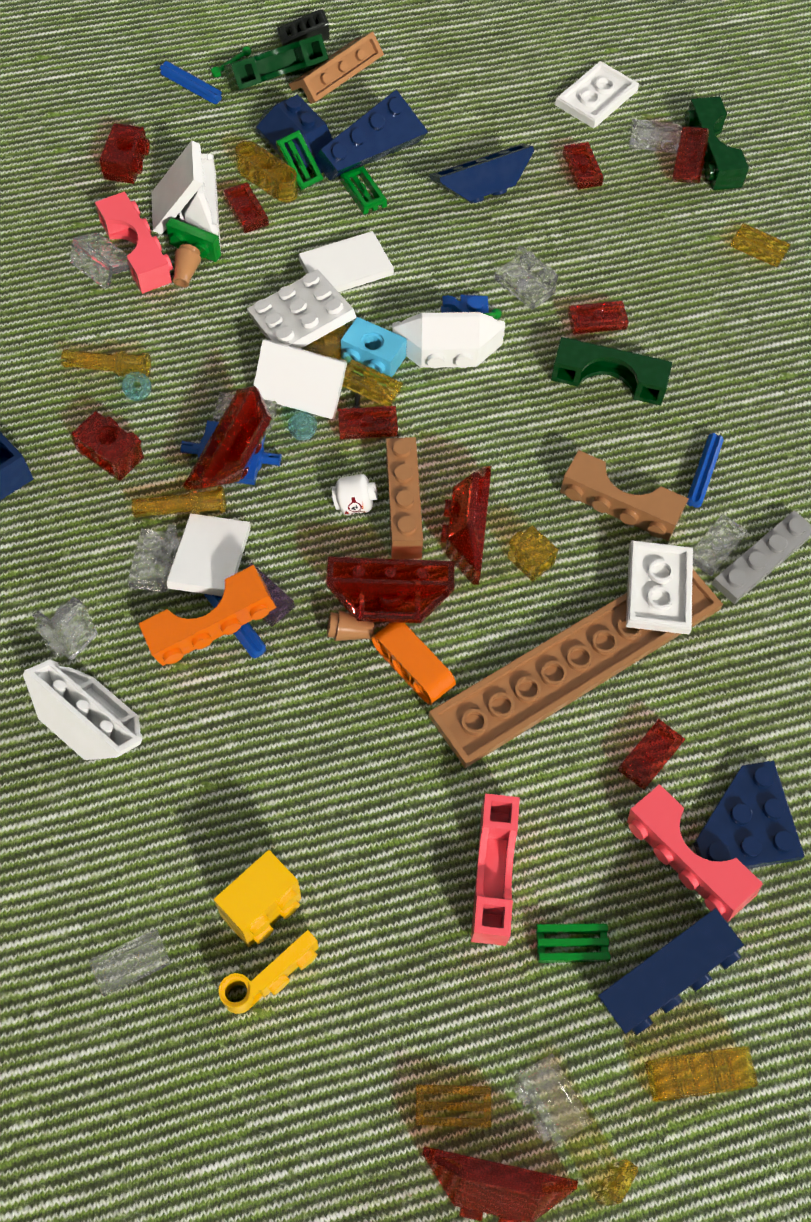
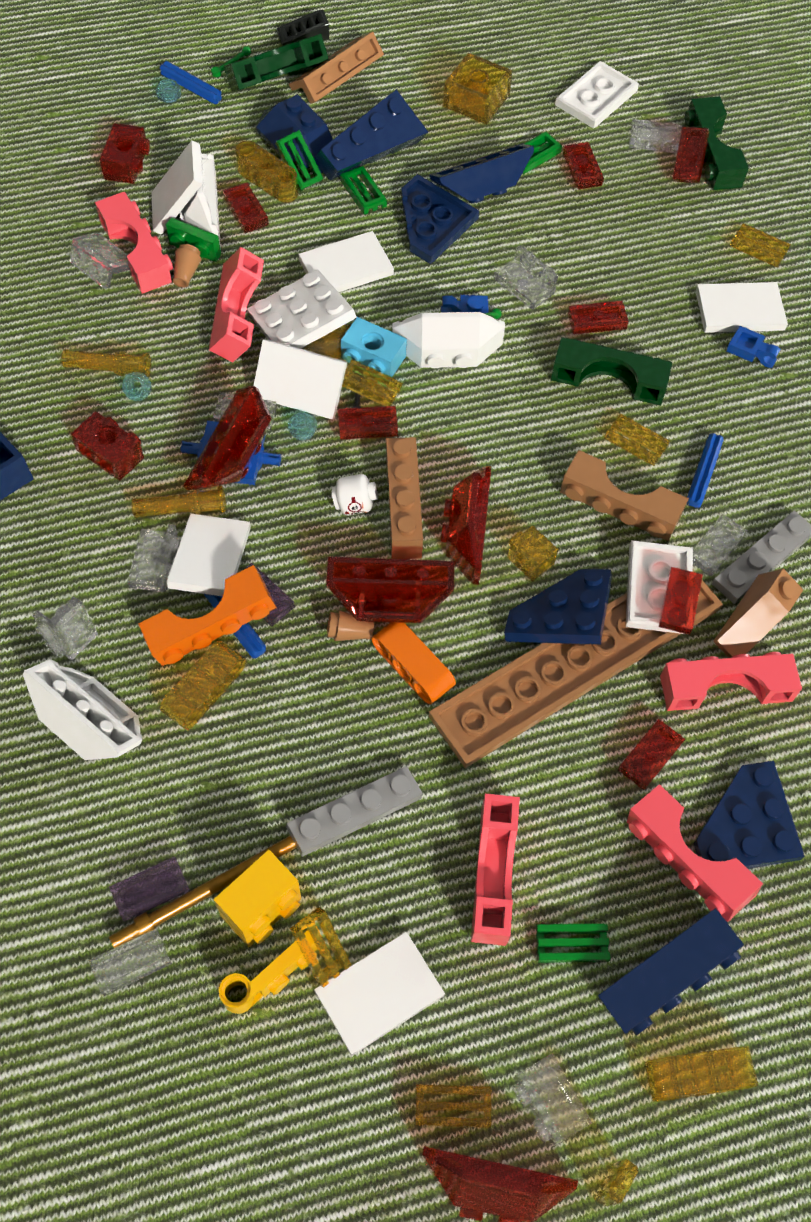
none -> pearl gold bar [109,836,297,949]
none -> clear purple plate [109,856,190,922]
none -> clear light blue plate [156,79,182,103]
none -> clear yellow beam [160,640,247,730]
none -> coral arch [209,247,264,363]
none -> light grey plate [286,766,423,857]
none -> clear yellow tile [290,907,352,988]
none -> white tile [314,932,445,1056]
none -> dark blue plate [401,174,479,264]
none -> clear yellow brick [443,53,513,125]
none -> dark blue plate [504,569,612,645]
none -> green tile [522,131,562,175]
none -> clear yellow tile [604,413,670,466]
none -> clear red plate [658,567,703,635]
none -> coral arch [660,652,802,711]
none -> white tile [696,282,788,333]
none -> medium nougat slope [713,568,803,658]
none -> blue plate [726,326,781,368]

